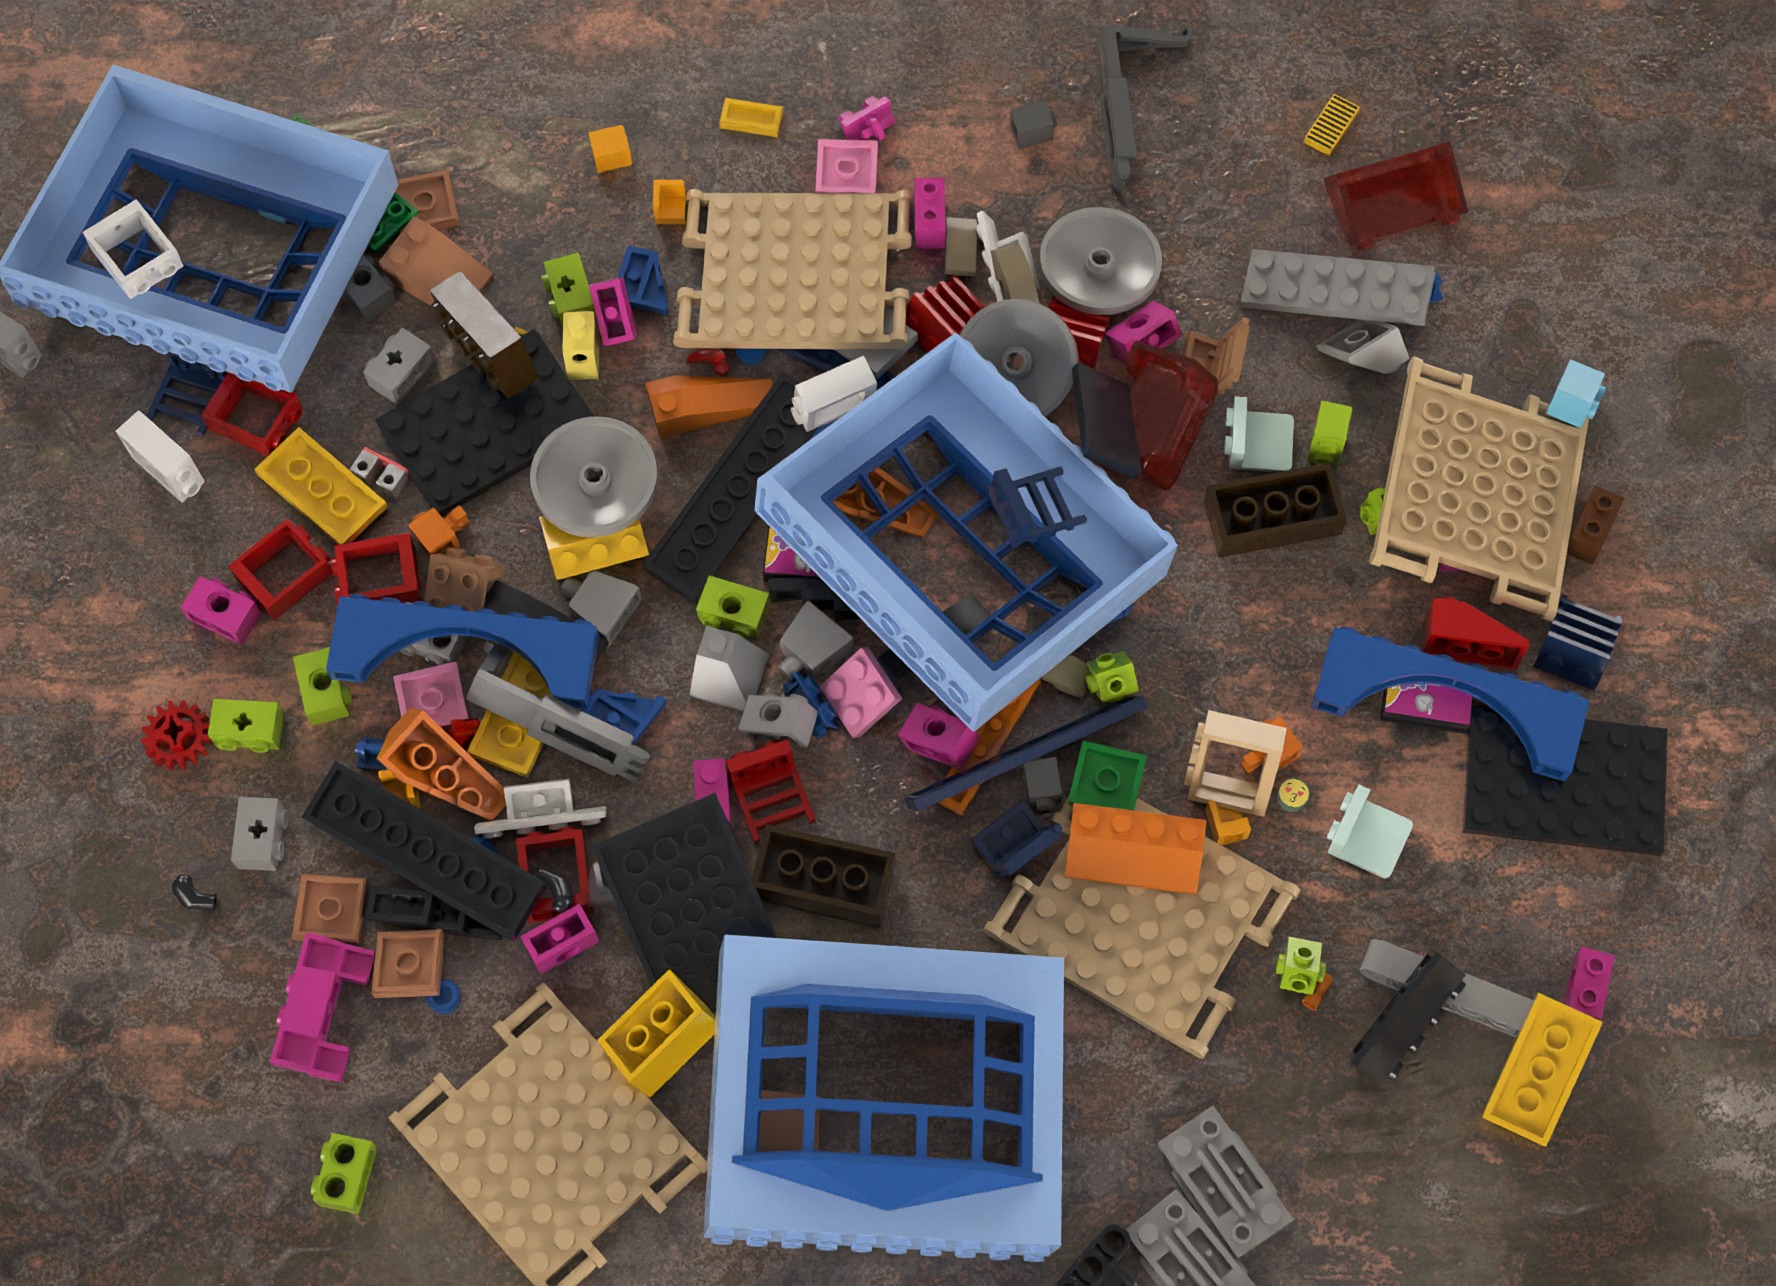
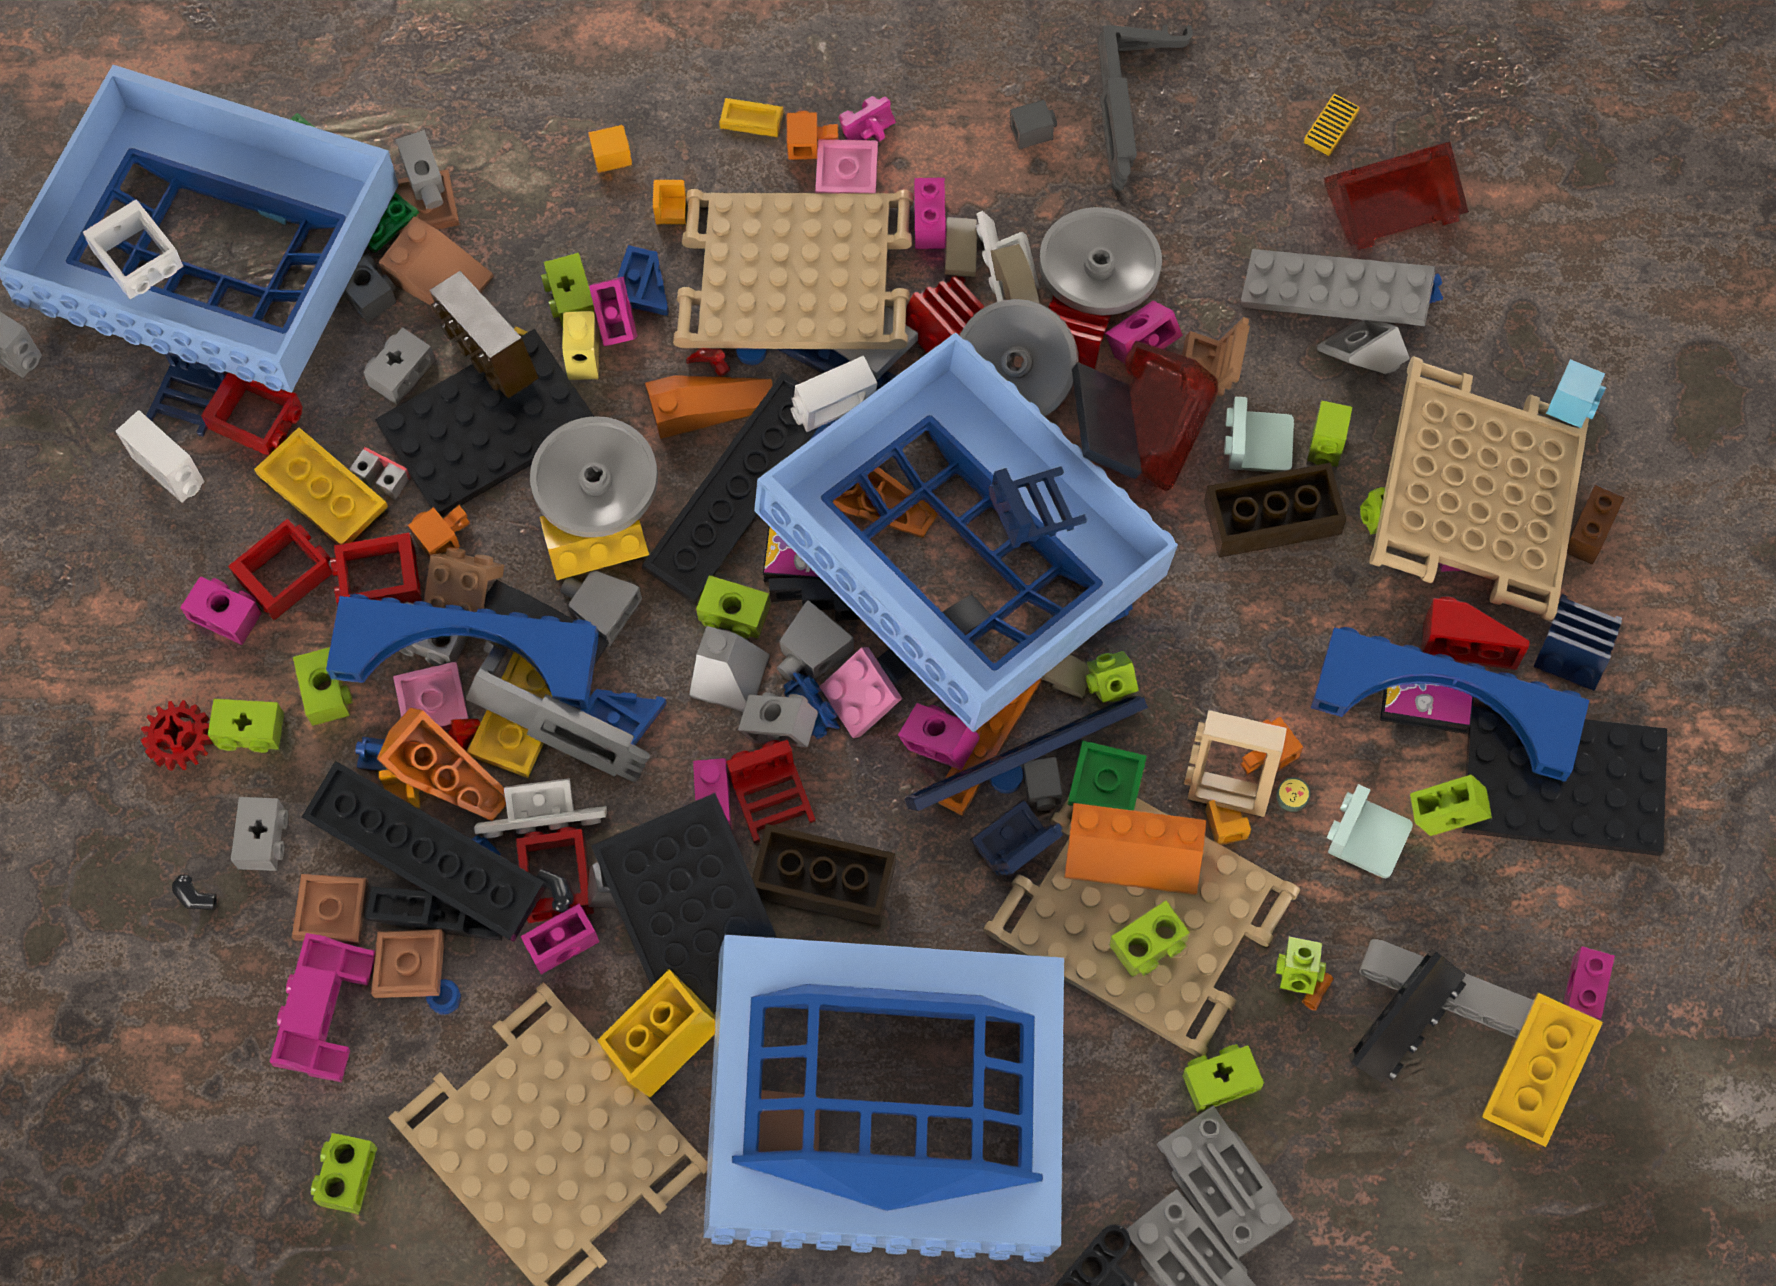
none -> light grey torso [395,130,445,209]
none -> orange brick [787,111,839,160]
none -> blue tile [990,766,1023,794]
none -> lime brick [1109,901,1190,978]
none -> lime brick [1182,1044,1264,1113]
none -> lime brick [1410,774,1492,836]

